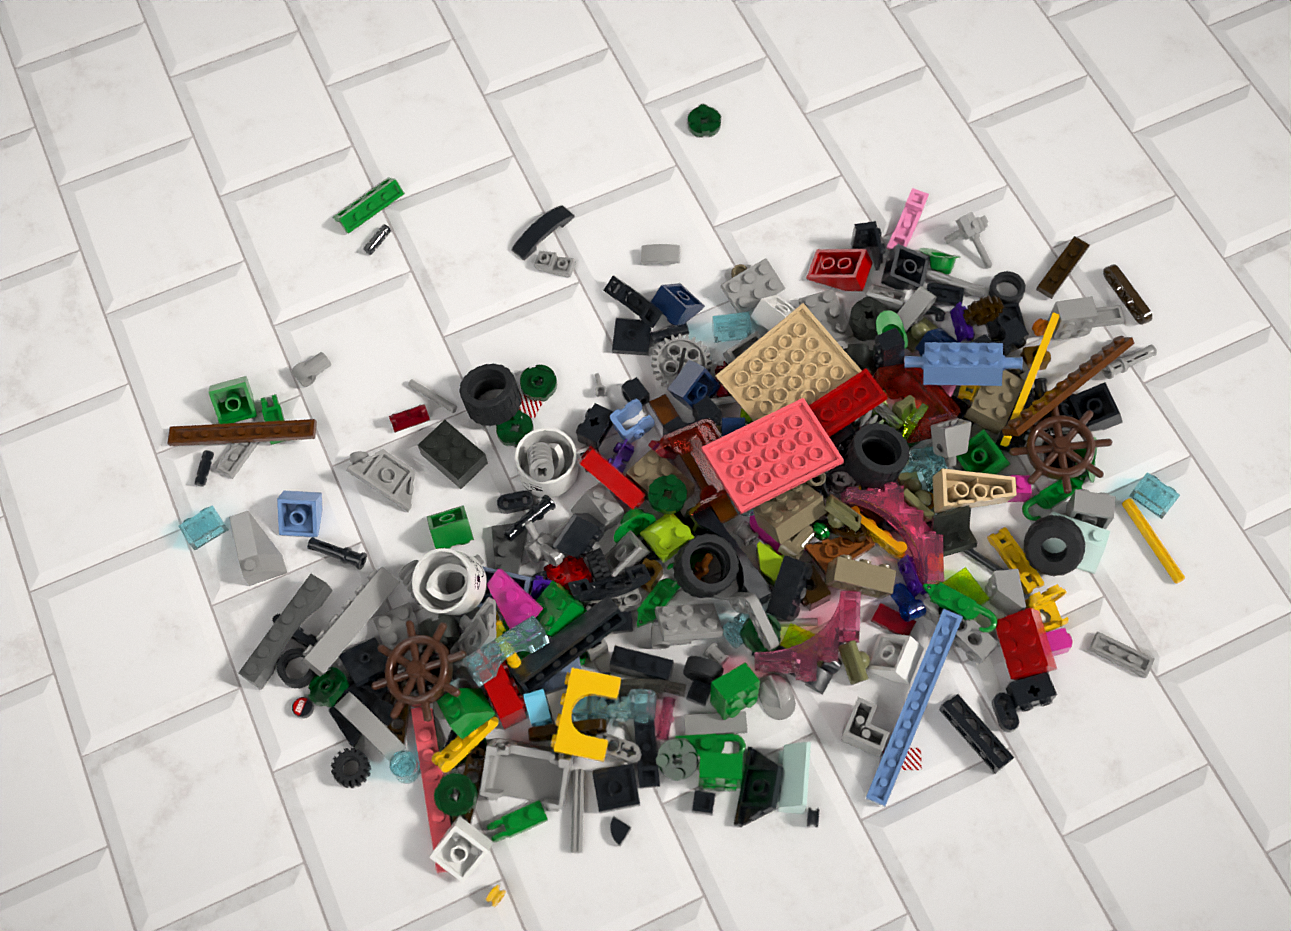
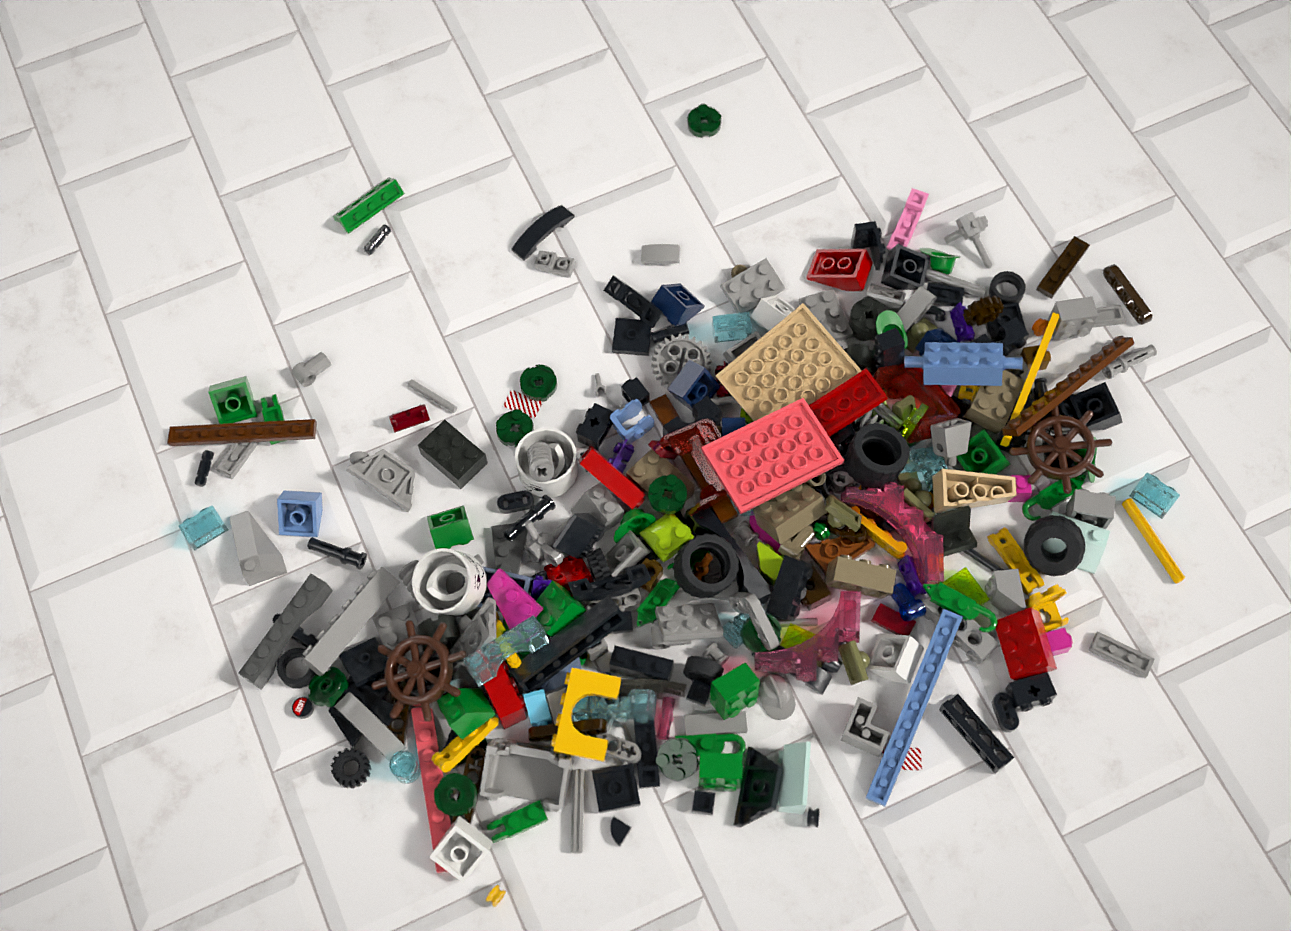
black tyre [459,363,522,426] -> none

